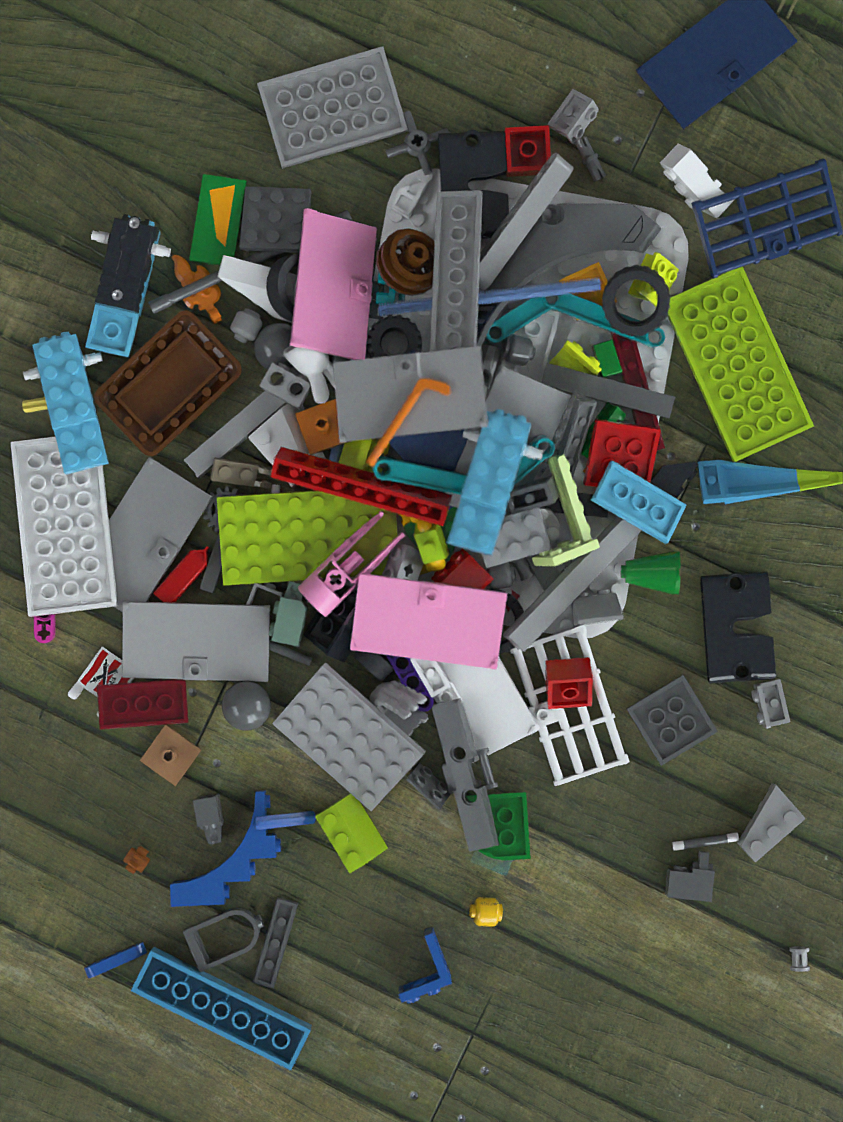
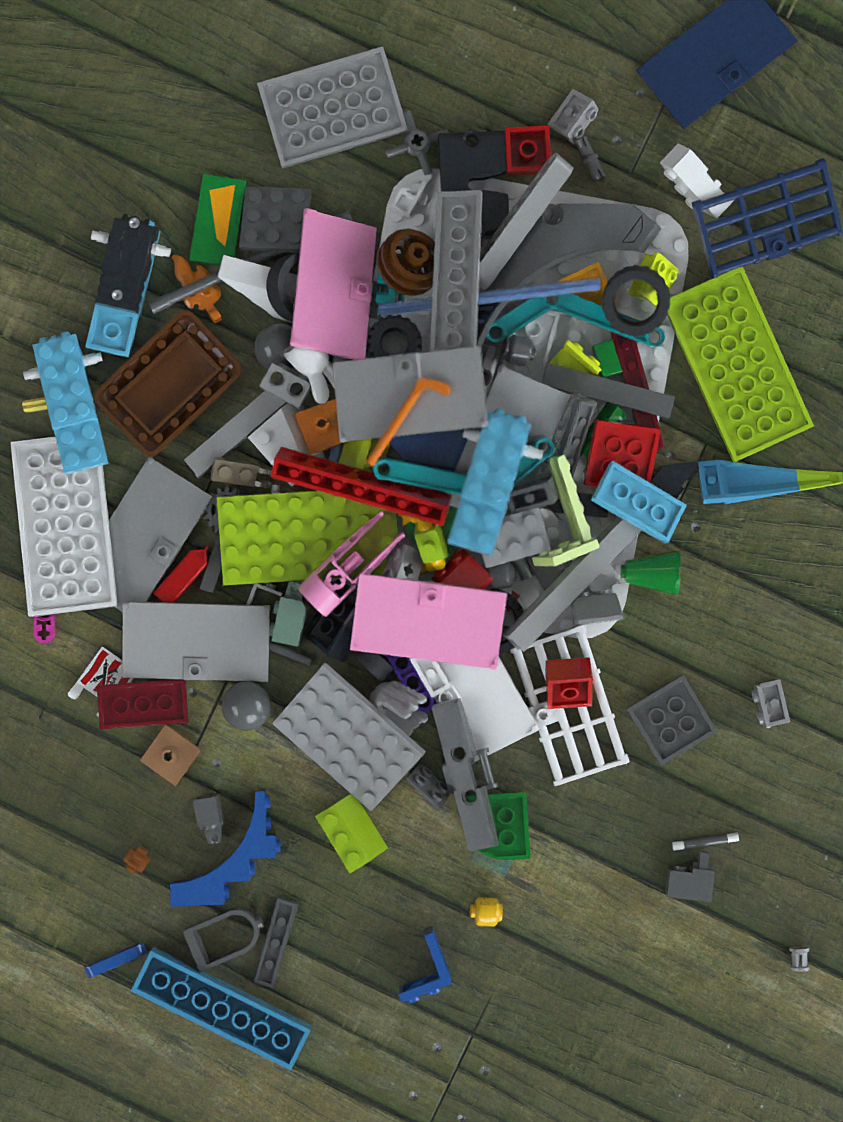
light grey head [230,309,263,343] -> none
blue axle [253,811,316,830] -> none
black connector [700,571,776,684] -> none
light grey wedge [737,783,806,863] -> none

